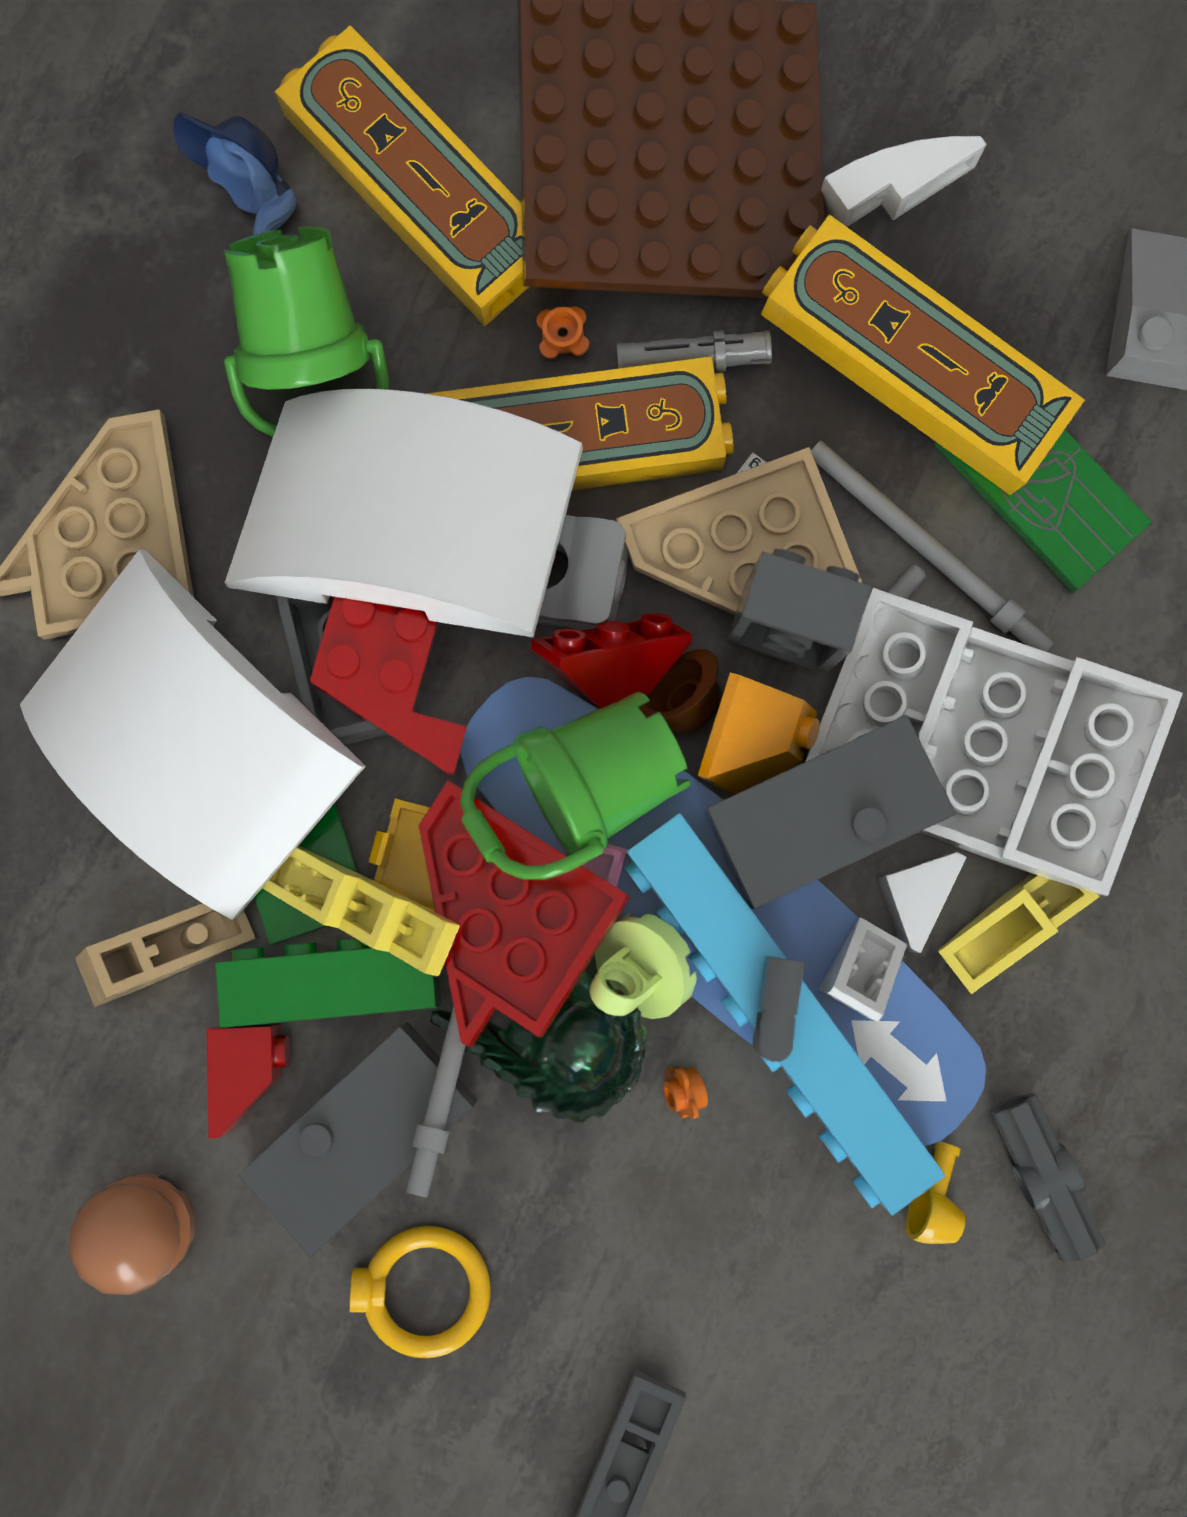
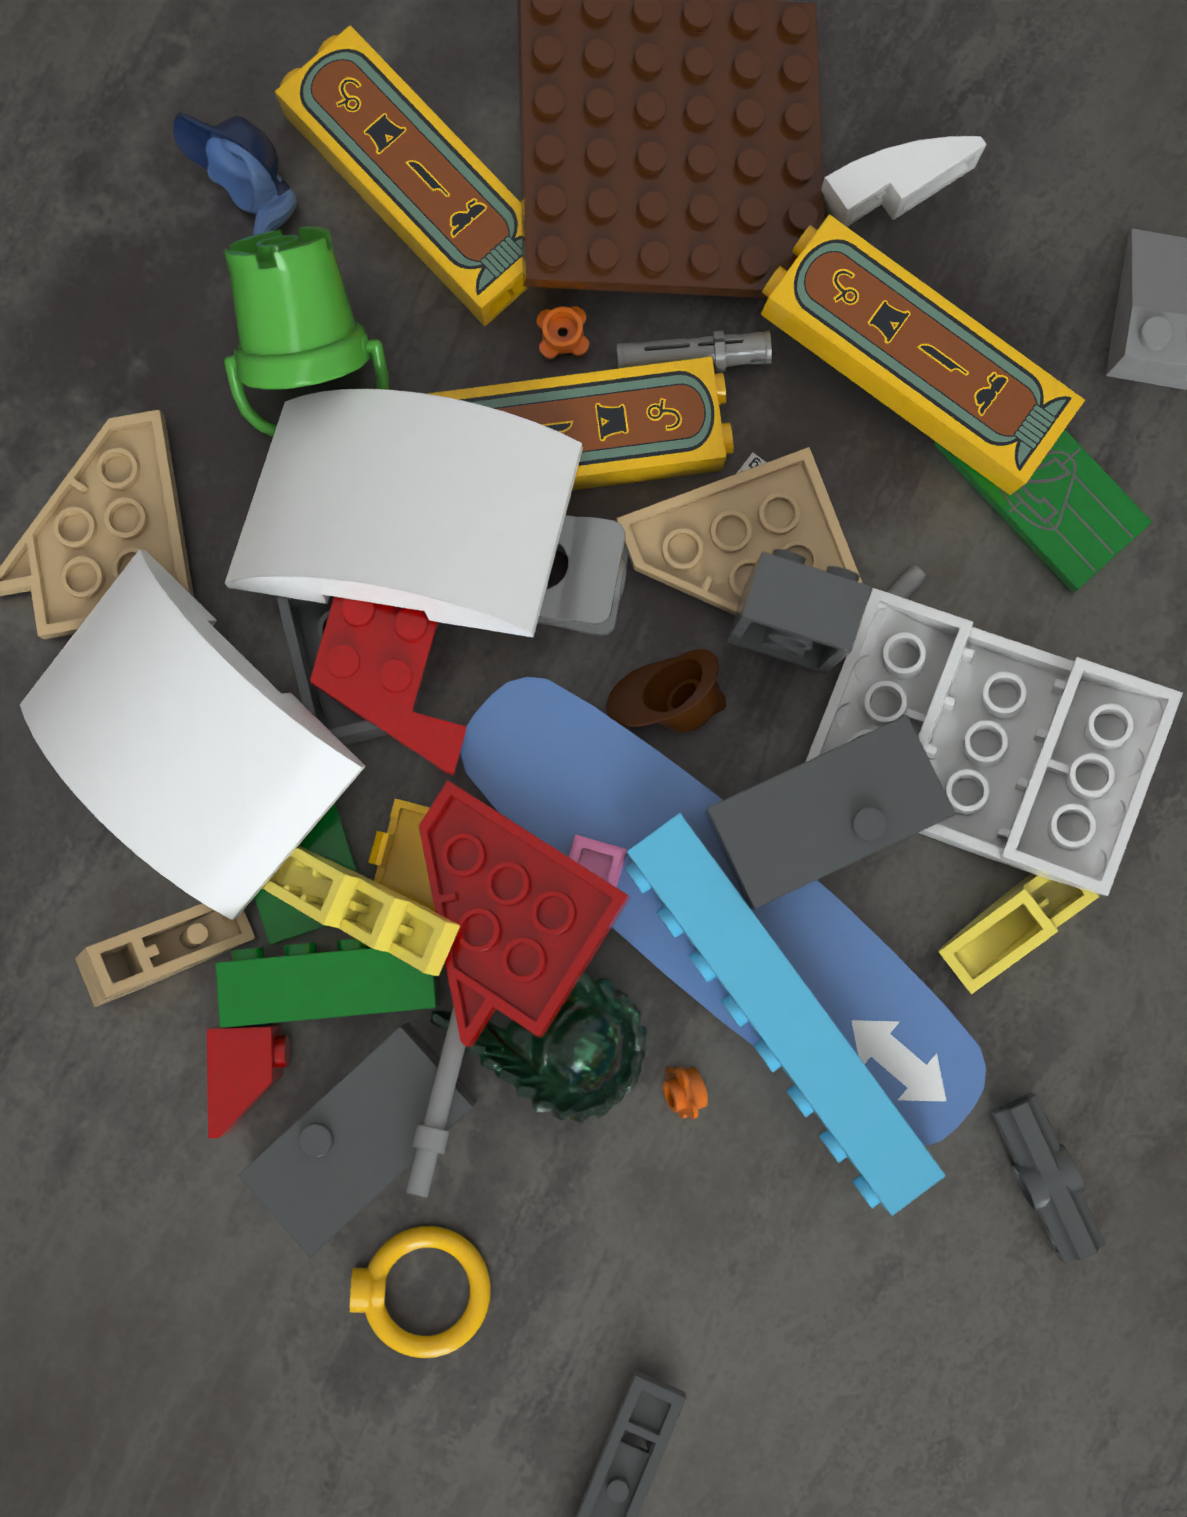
nougat tile [68,1173,196,1295] -> none
bright green piece [460,692,690,880] -> none
red slope [531,613,692,709] -> none
yellowish green tile [589,913,697,1019] -> none
light orange slope [697,673,819,796] -> none
dark grey bar [753,956,805,1062] -> none
light grey bar [811,440,1054,652] -> none
white slope [818,917,907,1022] -> none
white slope [877,852,967,953] -> none
yellow bar [906,1142,966,1244] -> none

